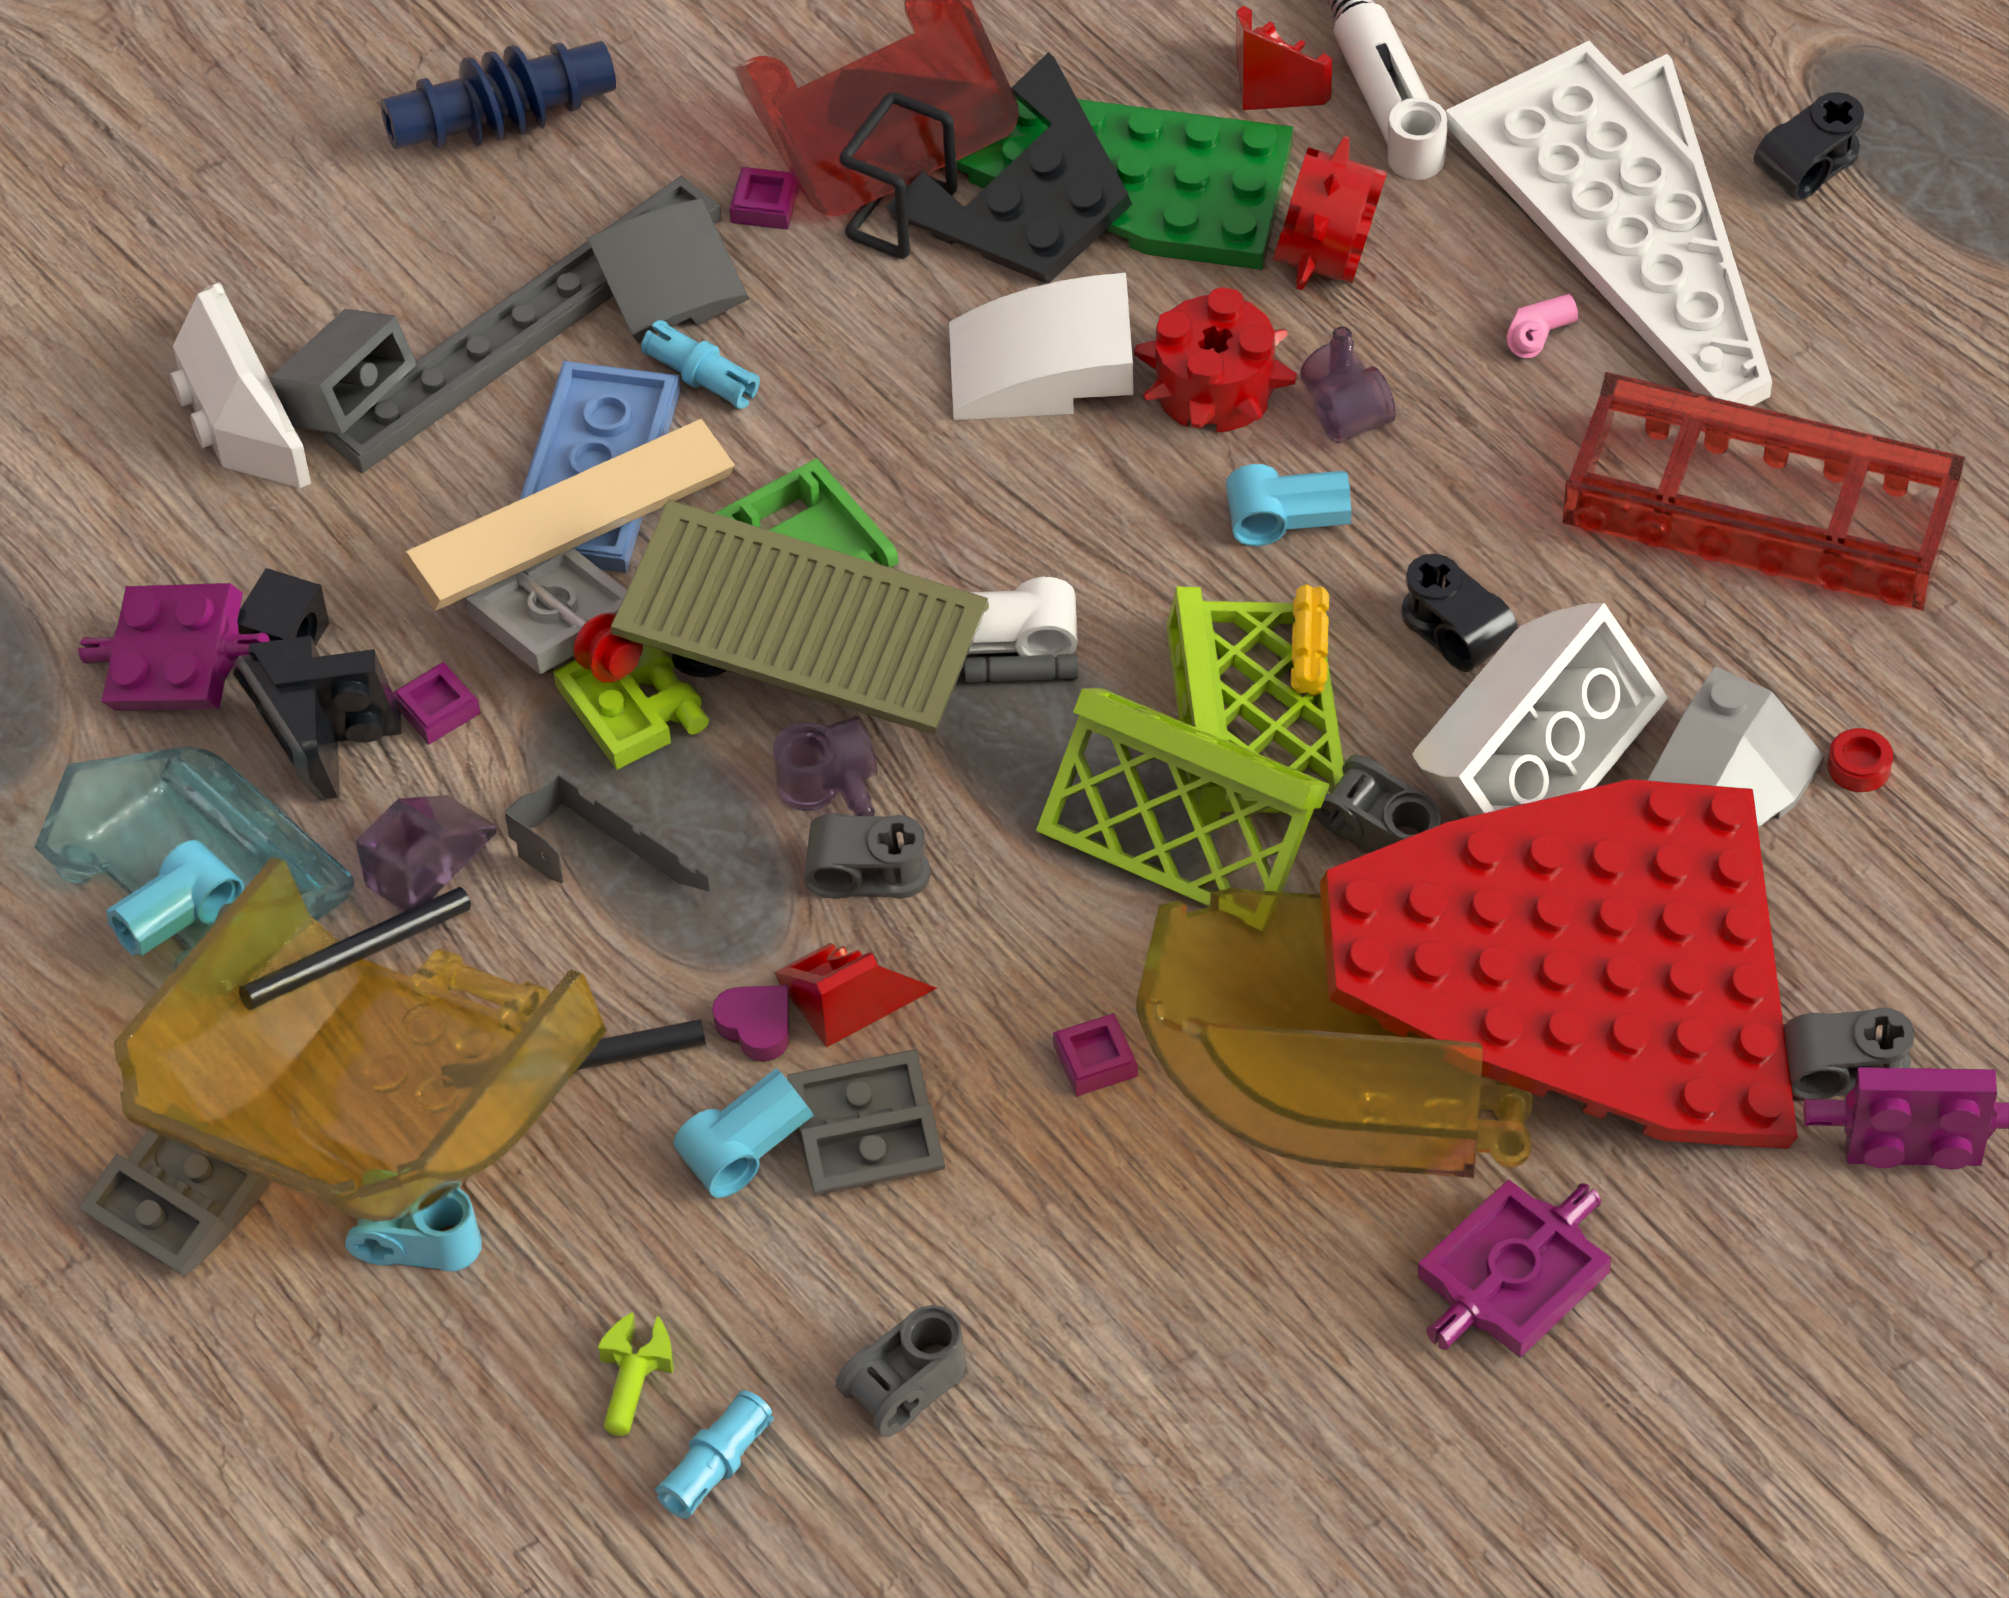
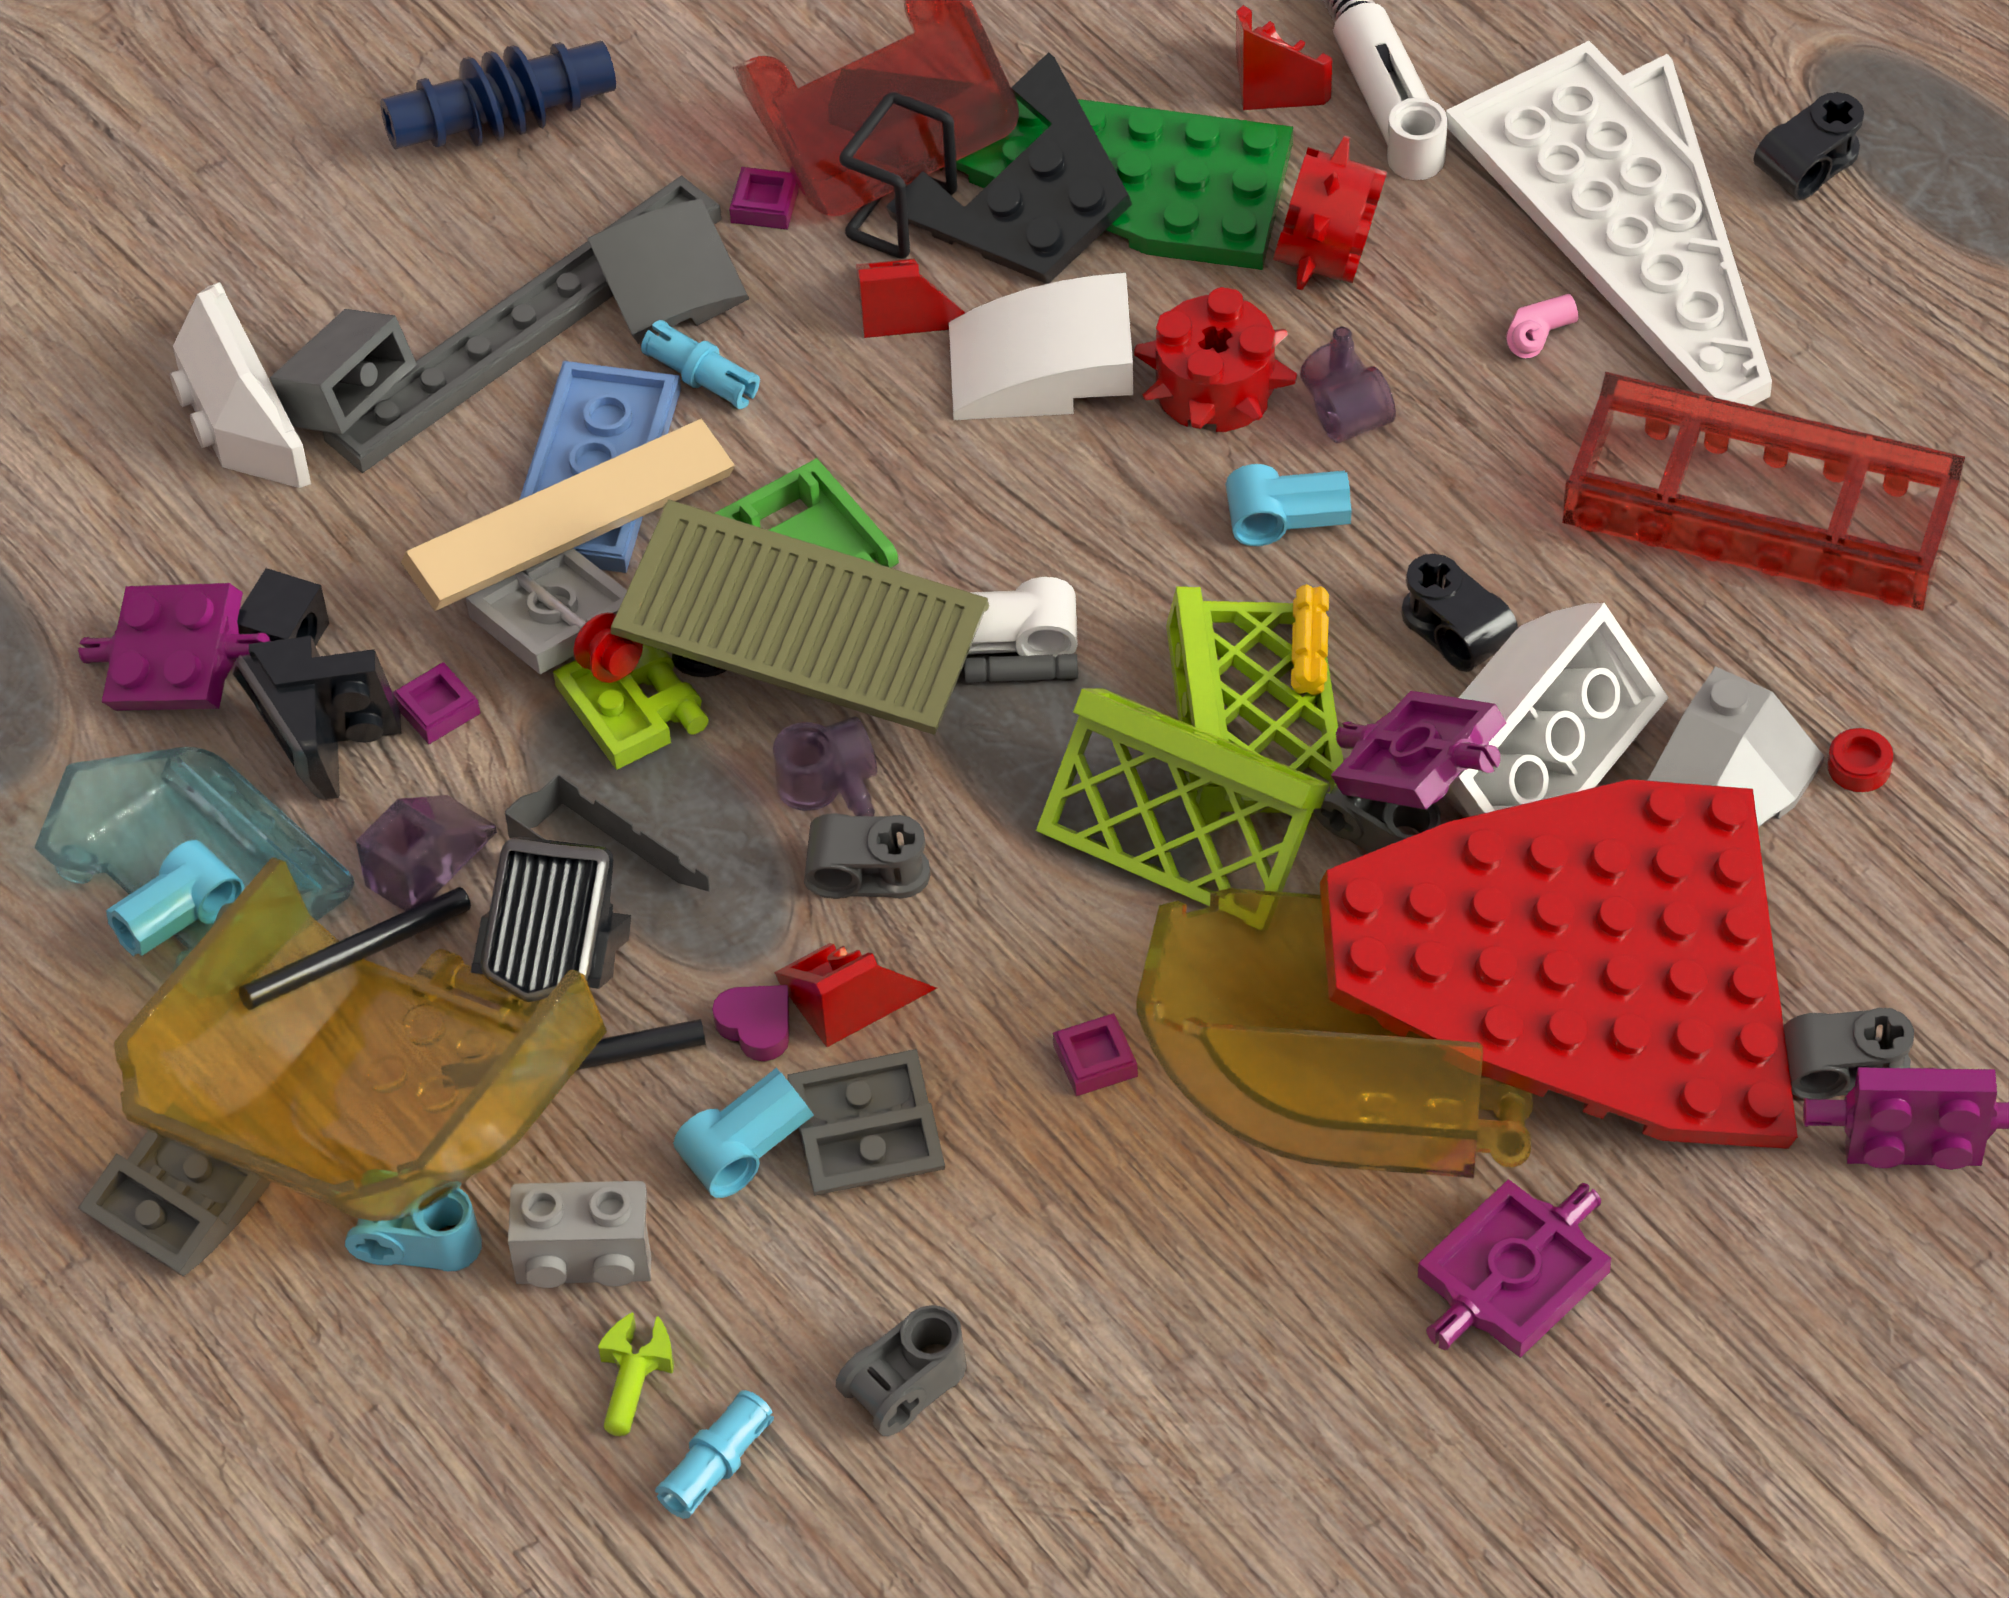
none -> black piece [471,836,631,1002]
none -> light grey bracket [508,1181,652,1288]
none -> red slope [856,258,966,338]
none -> magenta plate [1331,691,1507,810]

